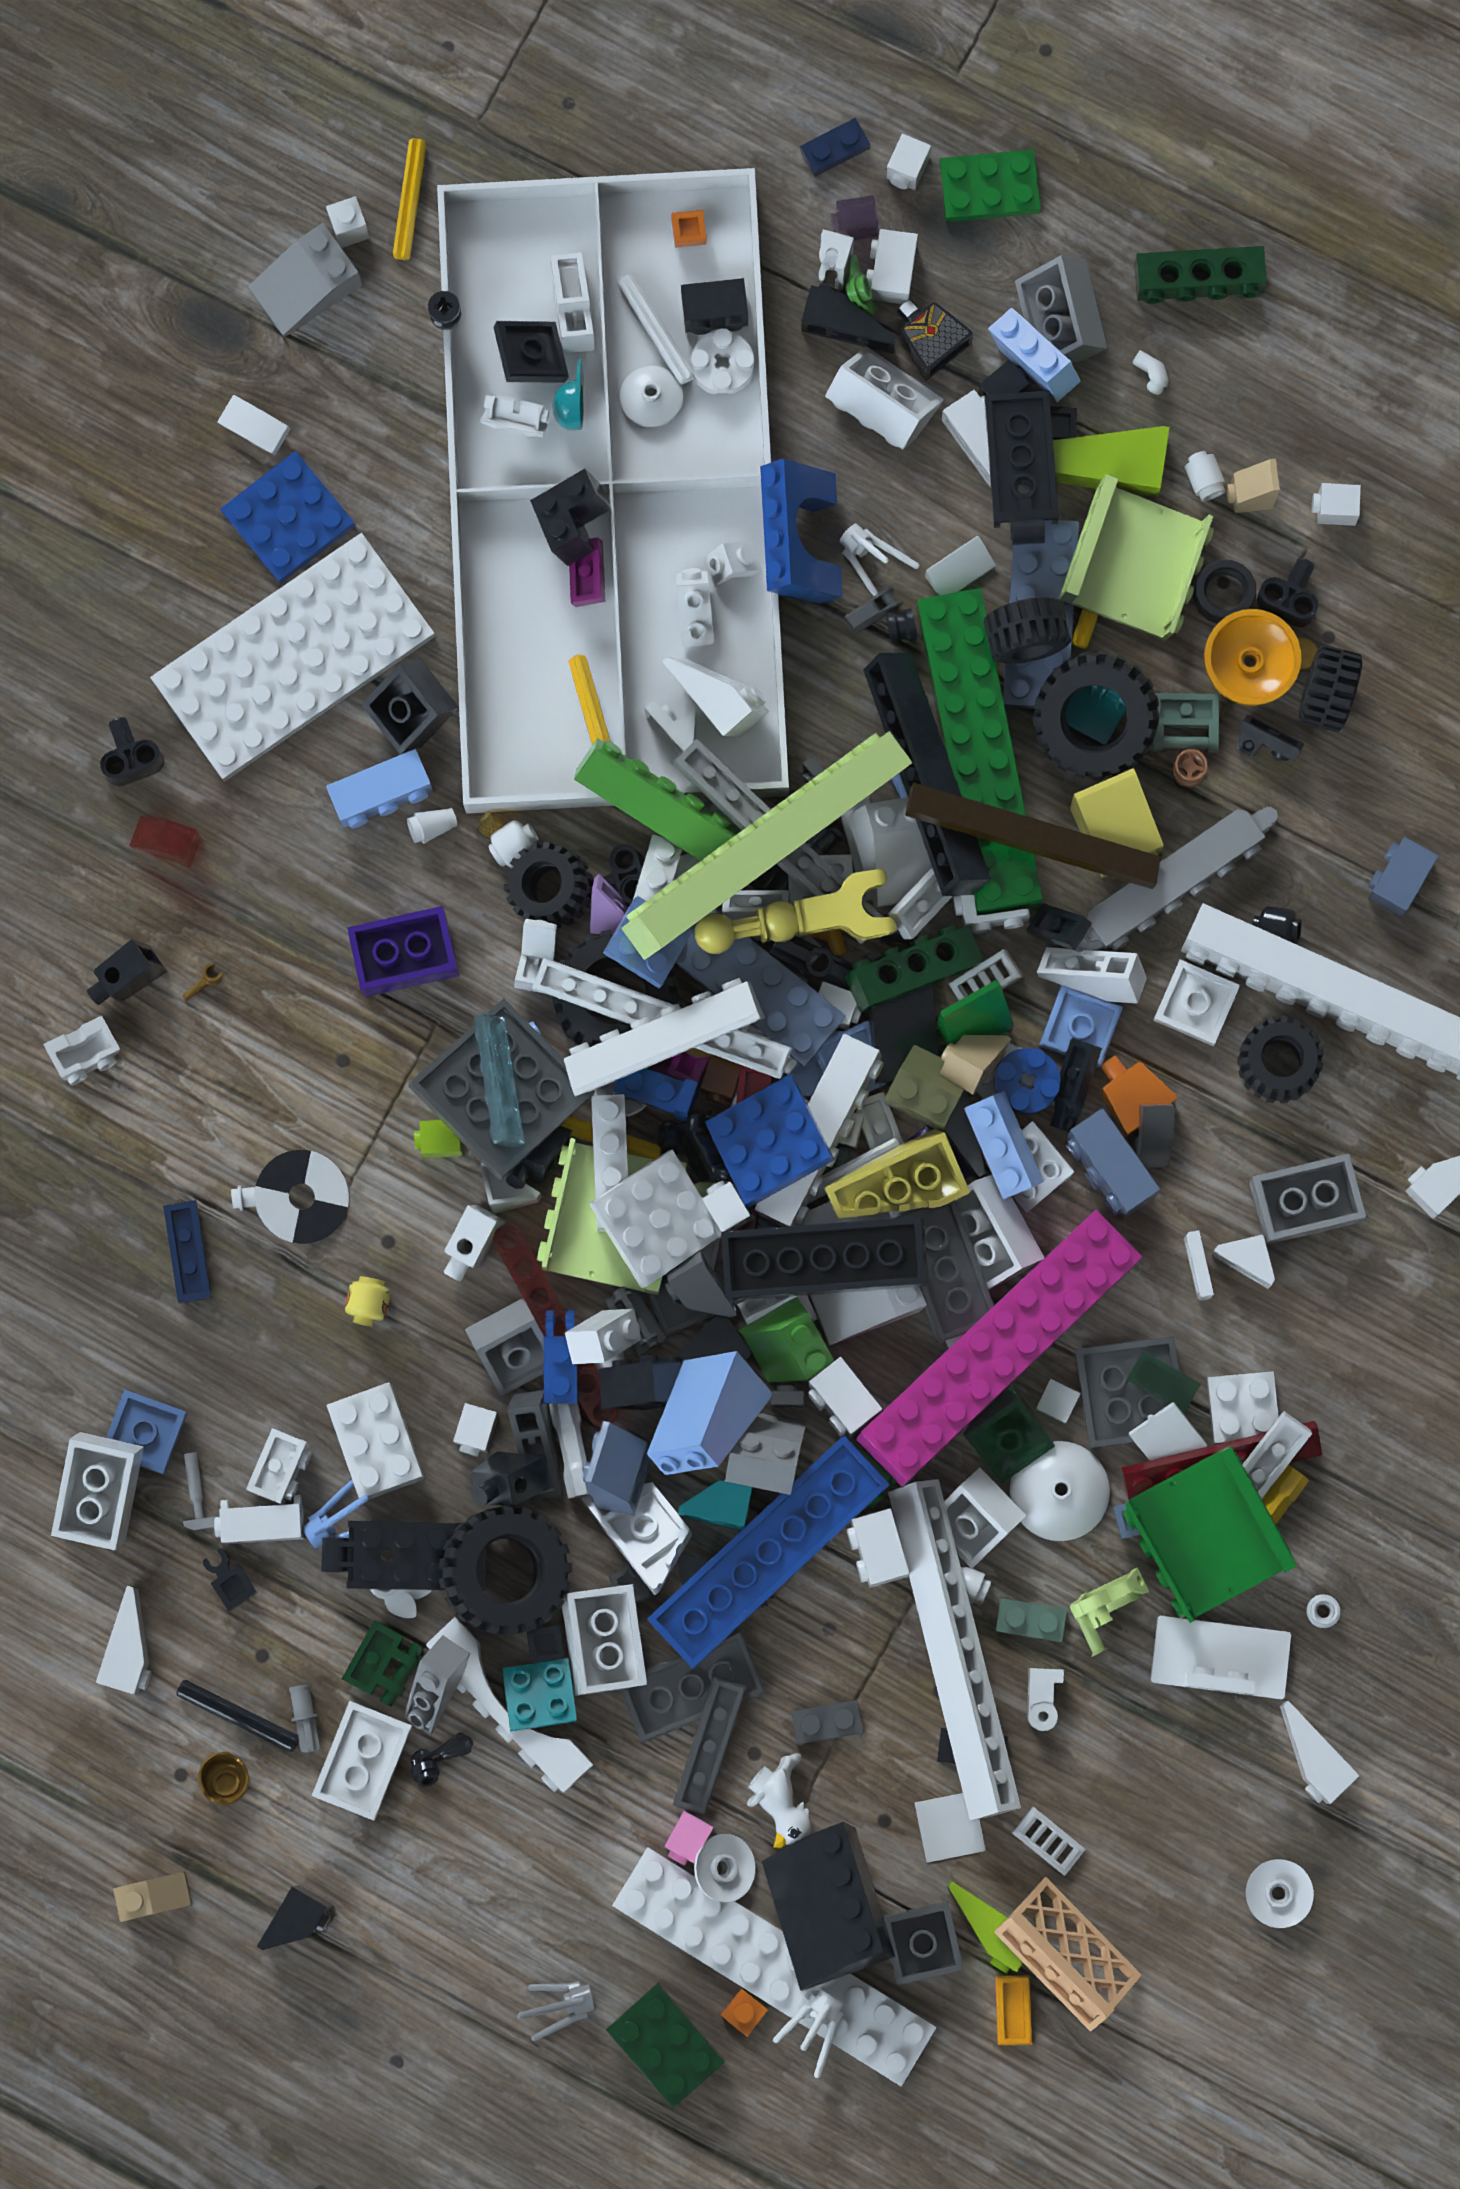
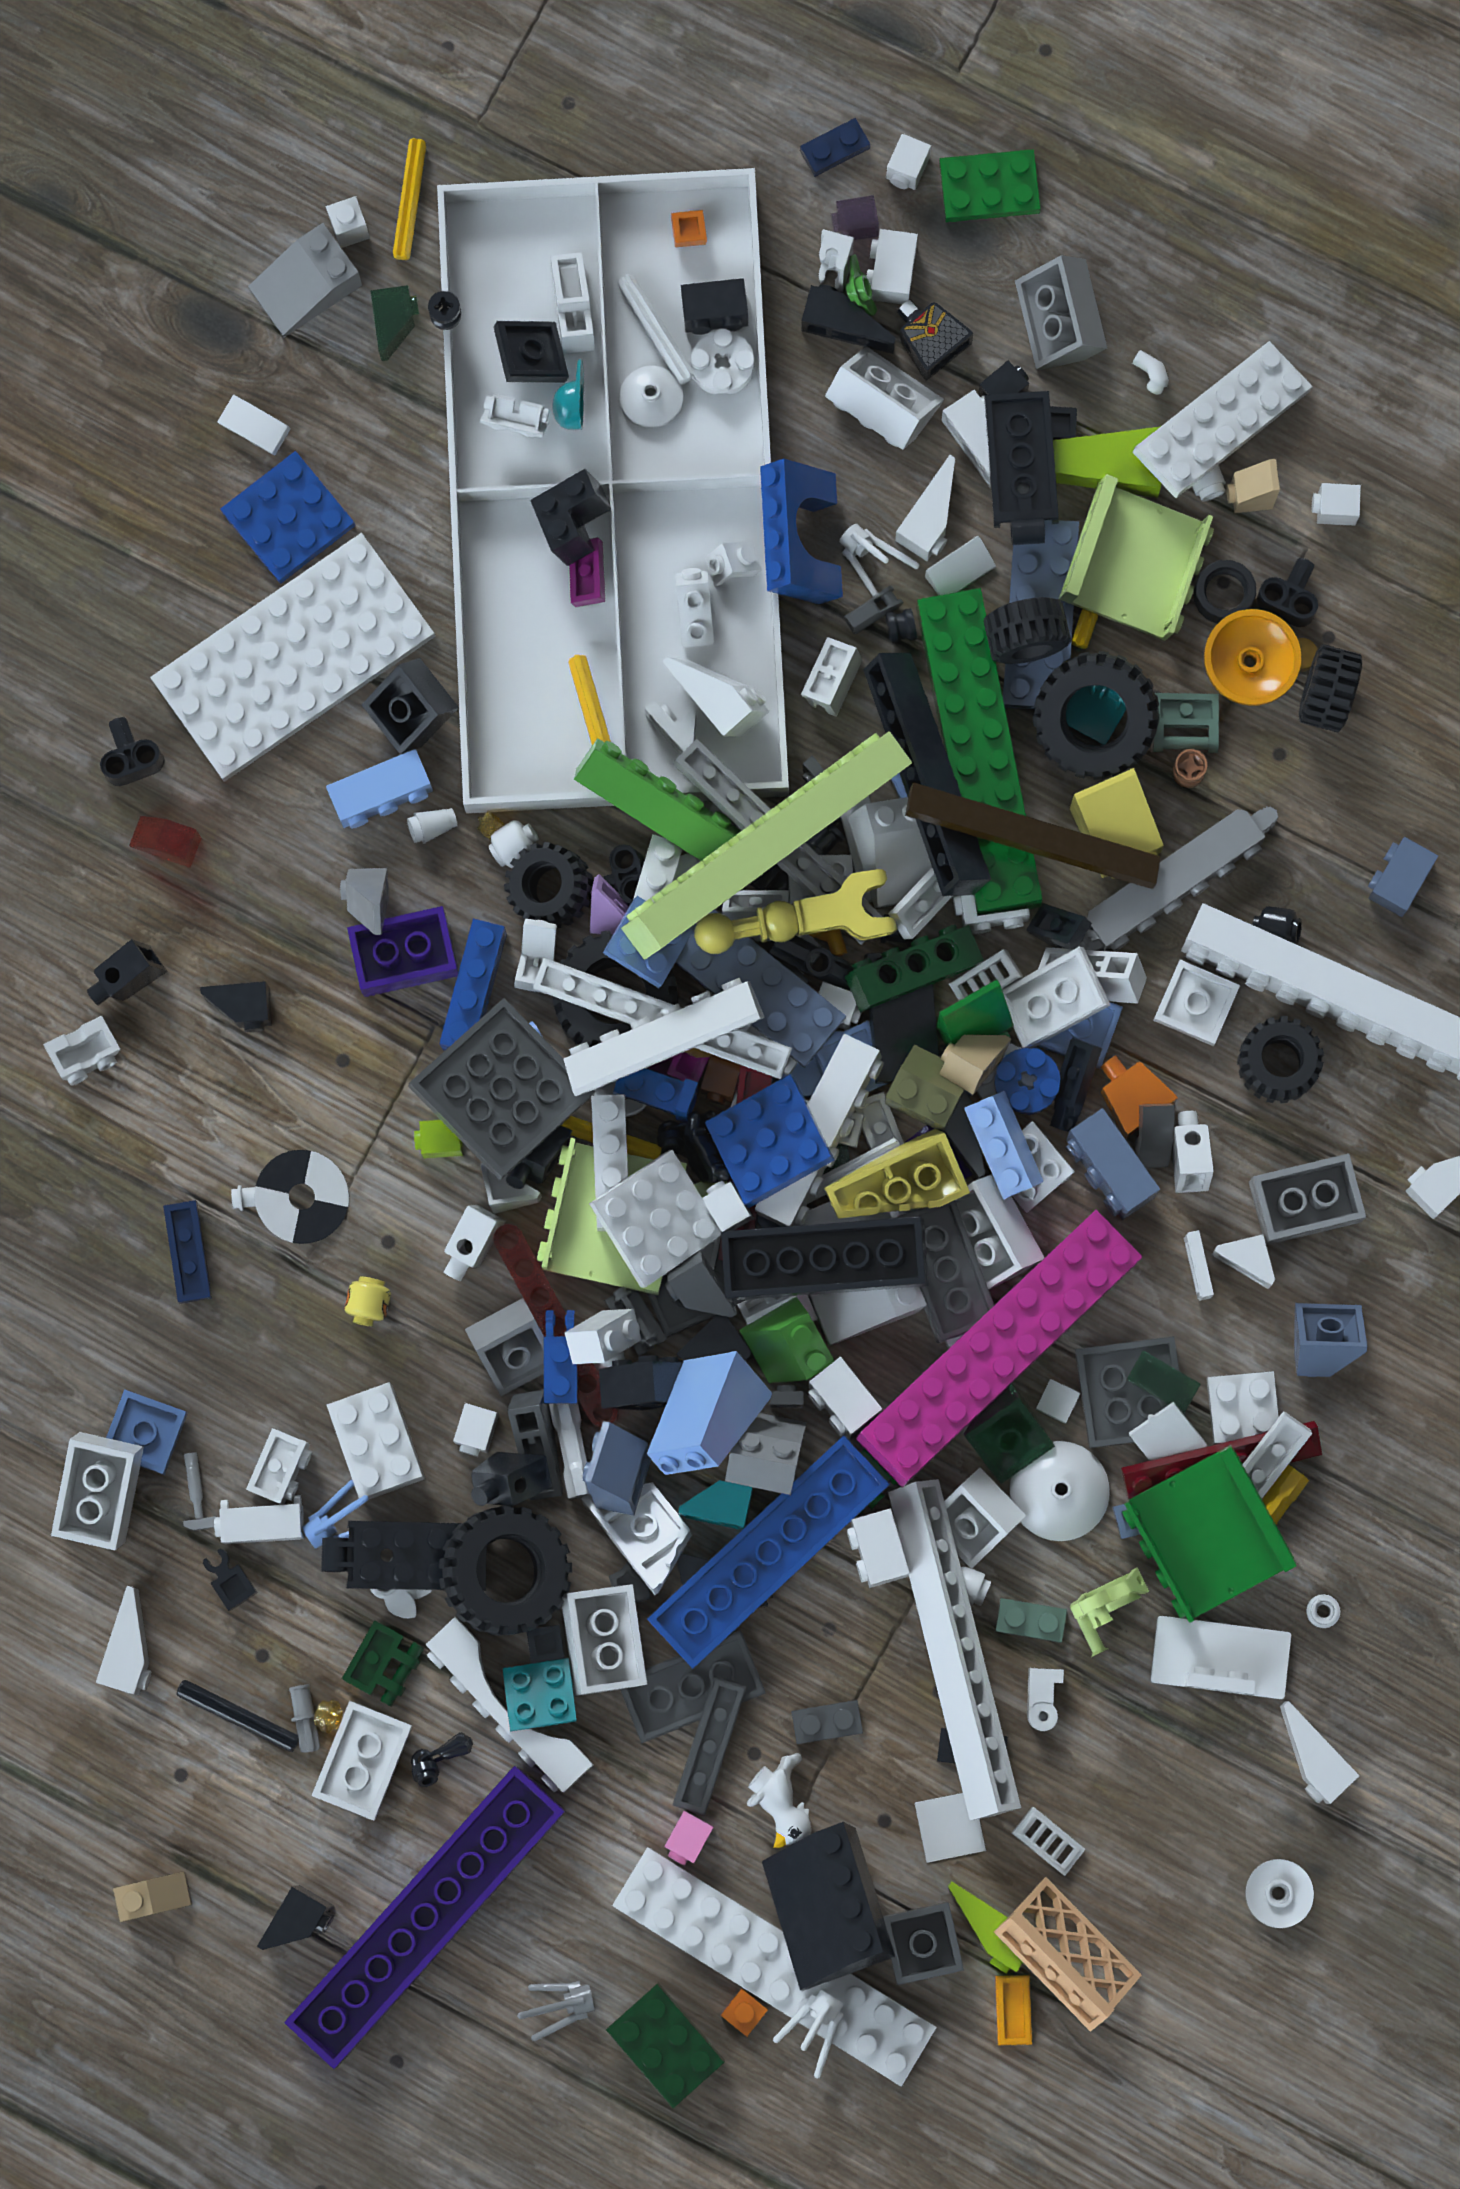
pearl gold hand [182,963,223,1001] -> none
pearl gold hair [198,1751,250,1806] -> none
light grey slope [404,1635,470,1735] -> none
clear light blue plate [474,1013,525,1148] -> none
white dish [694,1834,755,1902] -> none
light blue brick [988,308,1081,402] -> none
dark green brick [1134,246,1267,304] -> none
black hinge [1237,714,1304,761] -> none
none -> black slope [200,981,272,1032]
none -> dark purple brick [284,1766,566,2069]
none -> clear yellow plate [314,1700,343,1733]
none -> light grey slope [340,868,389,935]
none -> clear green slope [370,285,419,361]
none -> blue brick [439,919,507,1051]
none -> white hinge [801,637,863,717]
none -> white slope [895,455,955,561]
none -> white tile [1002,946,1110,1049]
none -> white plate [1132,341,1313,498]
none -> white torso [1172,1111,1214,1193]
none -> sand blue slope [1294,1303,1367,1377]

